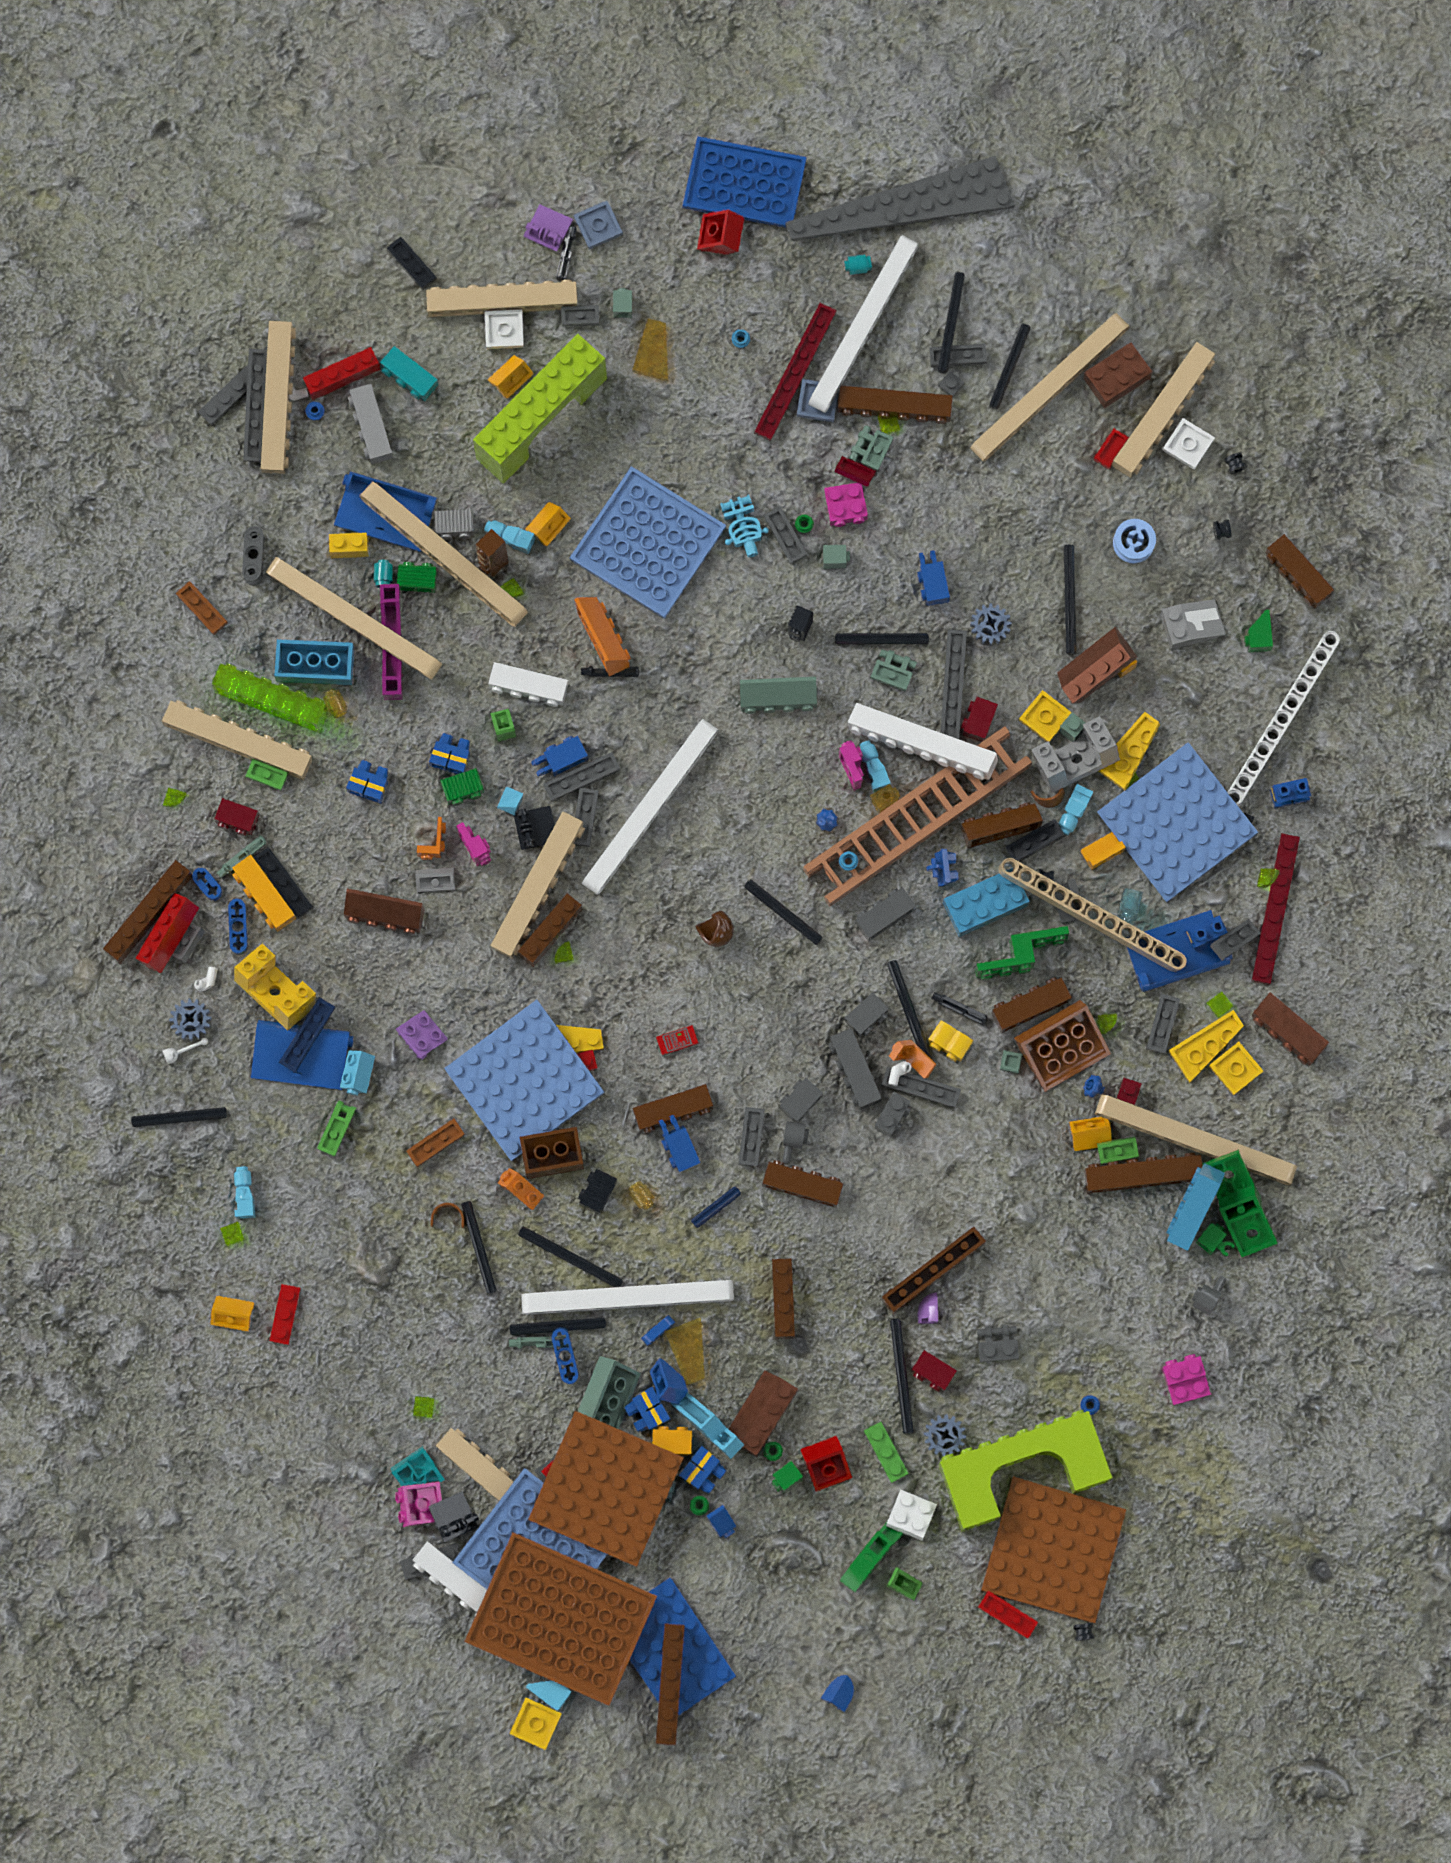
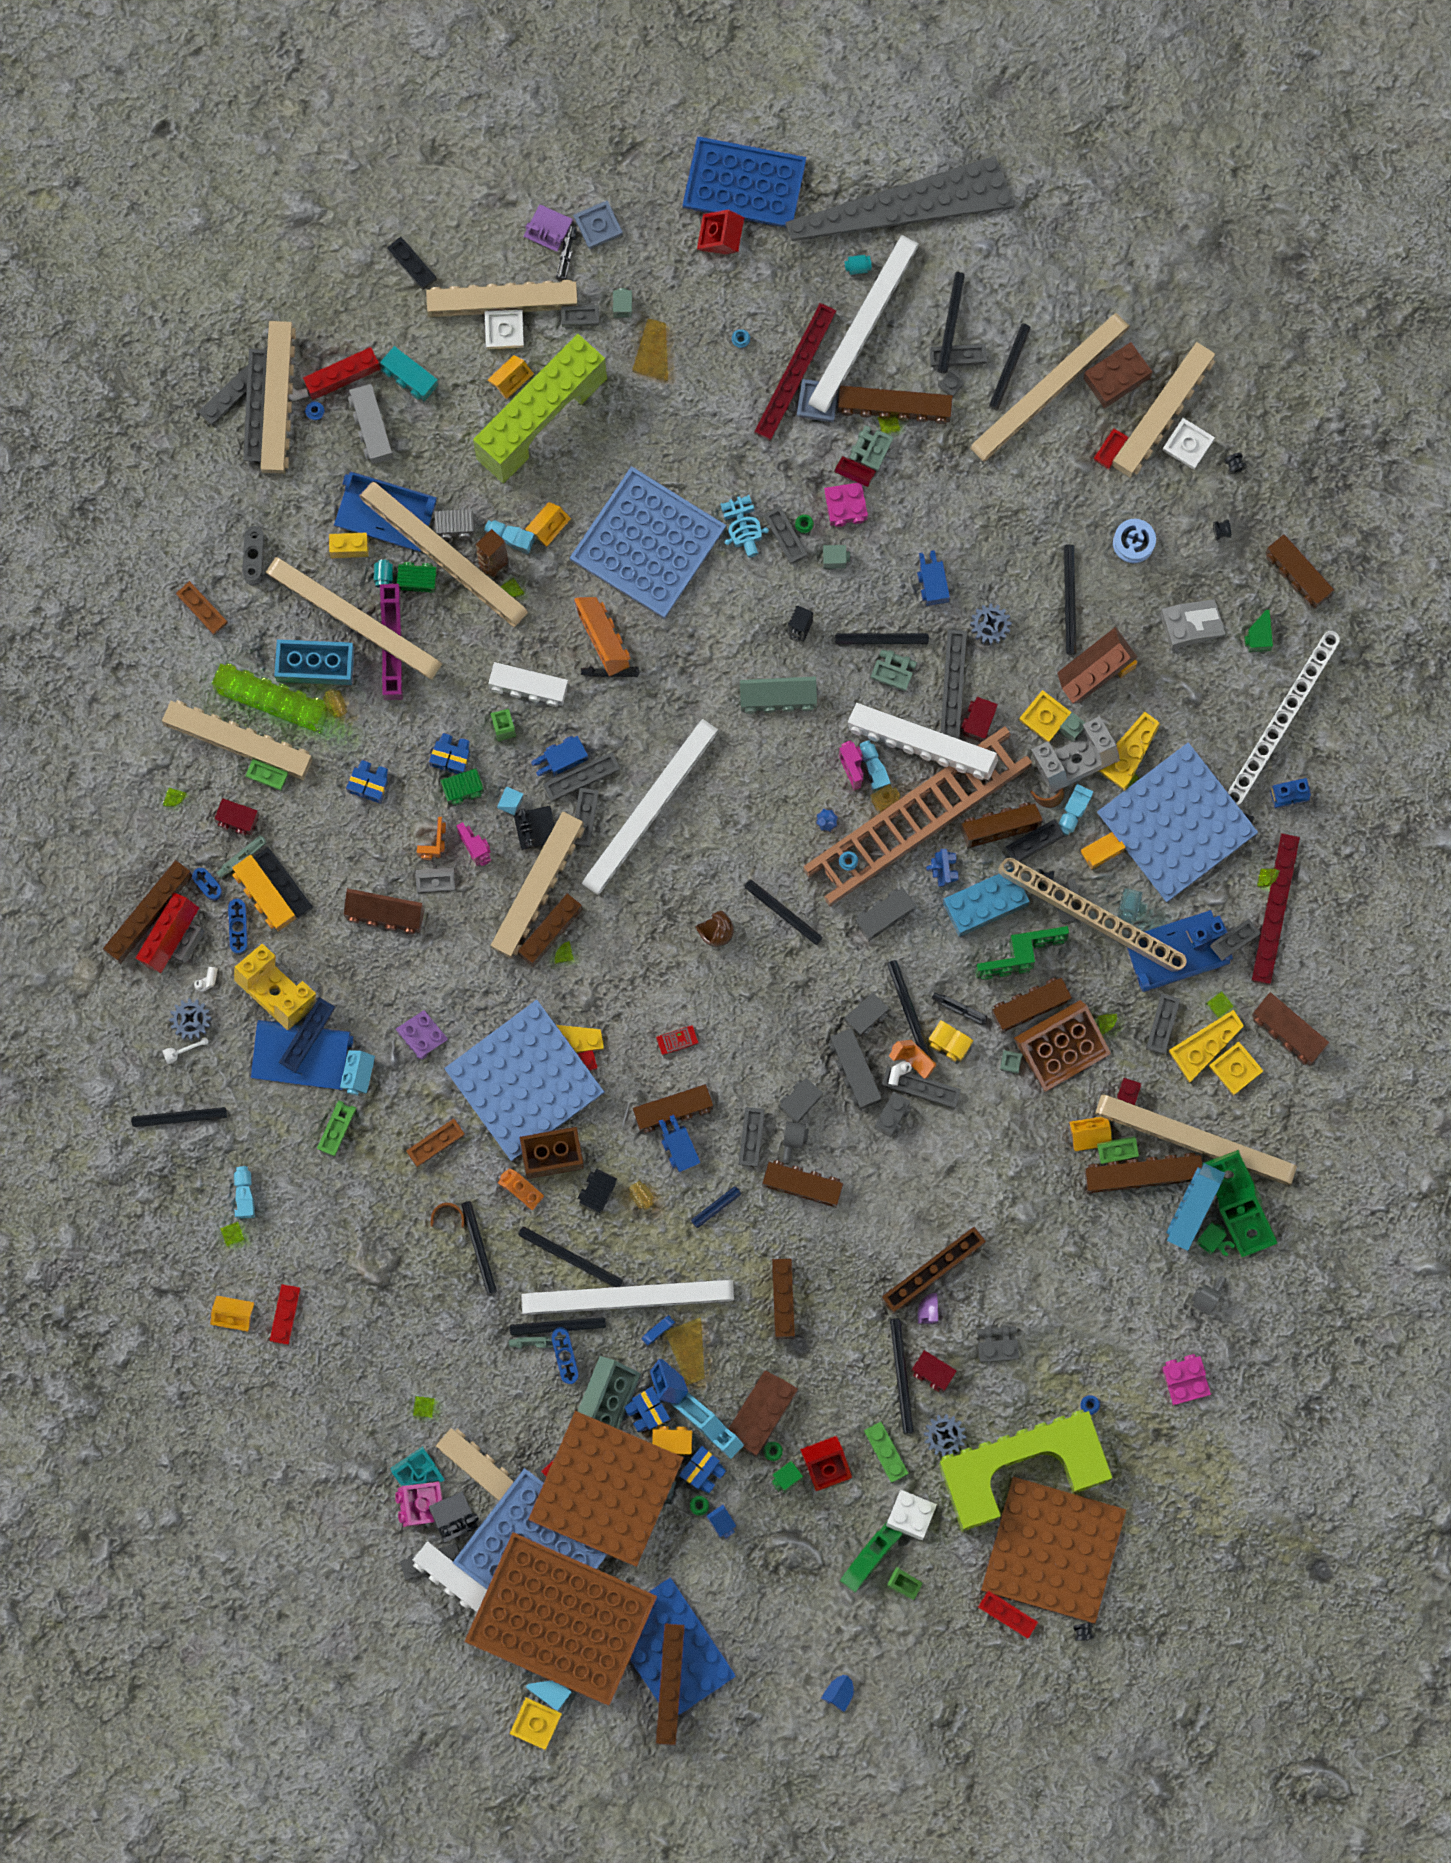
blue piece [1083,1075,1105,1097] -> none

